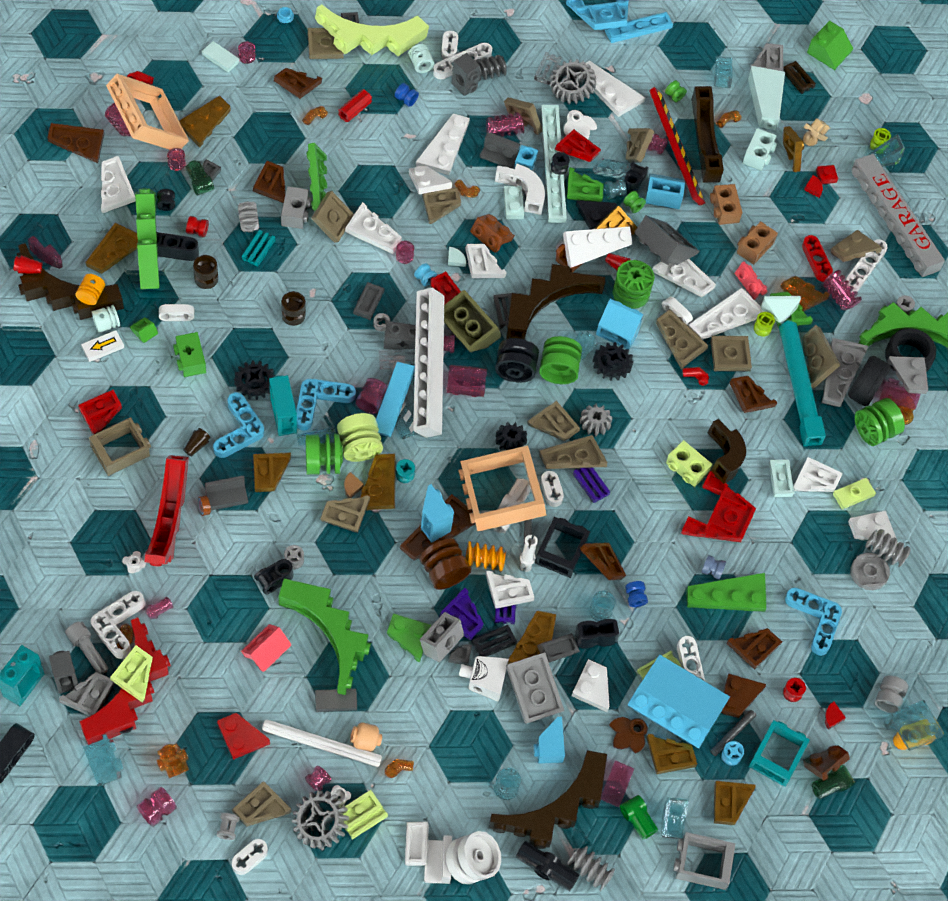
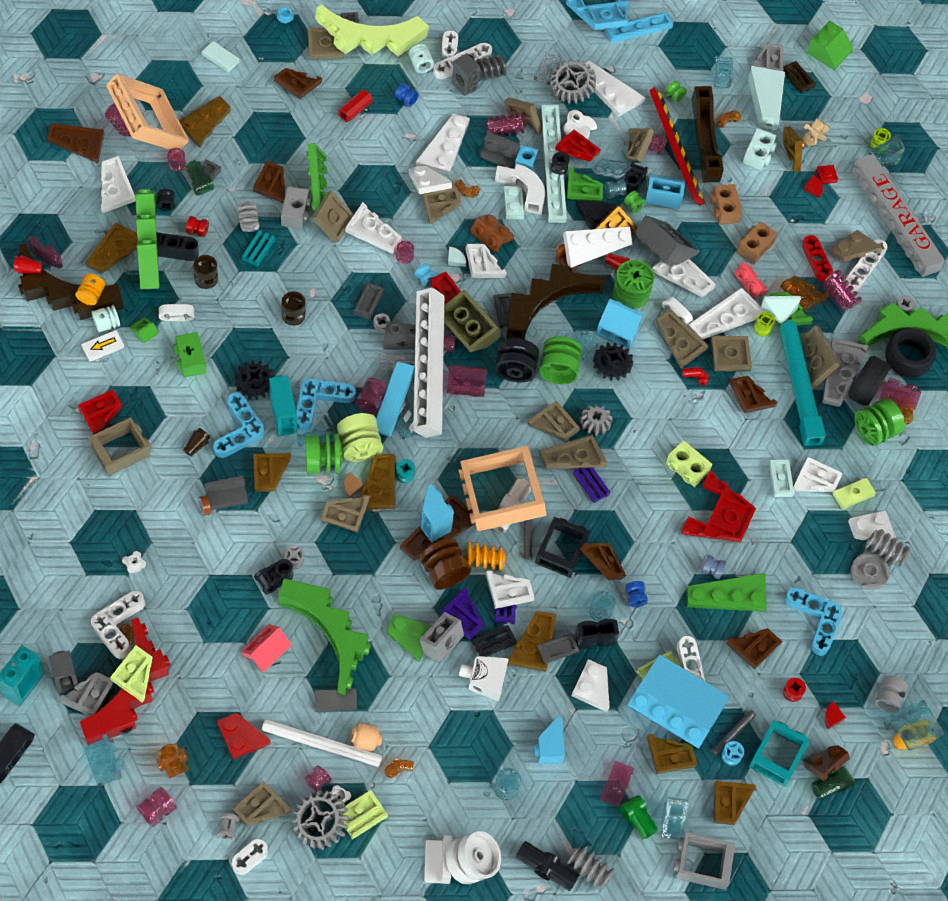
light grey piece [65,621,108,674] -> none
red arm [127,71,154,85] -> none
red arch [144,455,189,566] -> none
clear pink pin [146,597,173,619] -> none
clear pink wheel [238,41,256,64] -> none
clear orange arm [302,106,328,125] -> none
white tile [405,822,429,866] -> none
dark grey tile [448,644,472,665] -> none
dark brown arch [489,750,607,849] -> none
black gear [495,422,527,451] -> none
light grey plate [506,652,564,724] -> none
white pin [519,535,538,572] -> none
white beam [541,471,564,507] -> none
reddish brown plate [609,717,648,753] -> none
dark brown arch [707,418,746,484] -> none
reddish brown wing [721,673,766,718] -> none
light grey wing [887,356,928,394] -> none

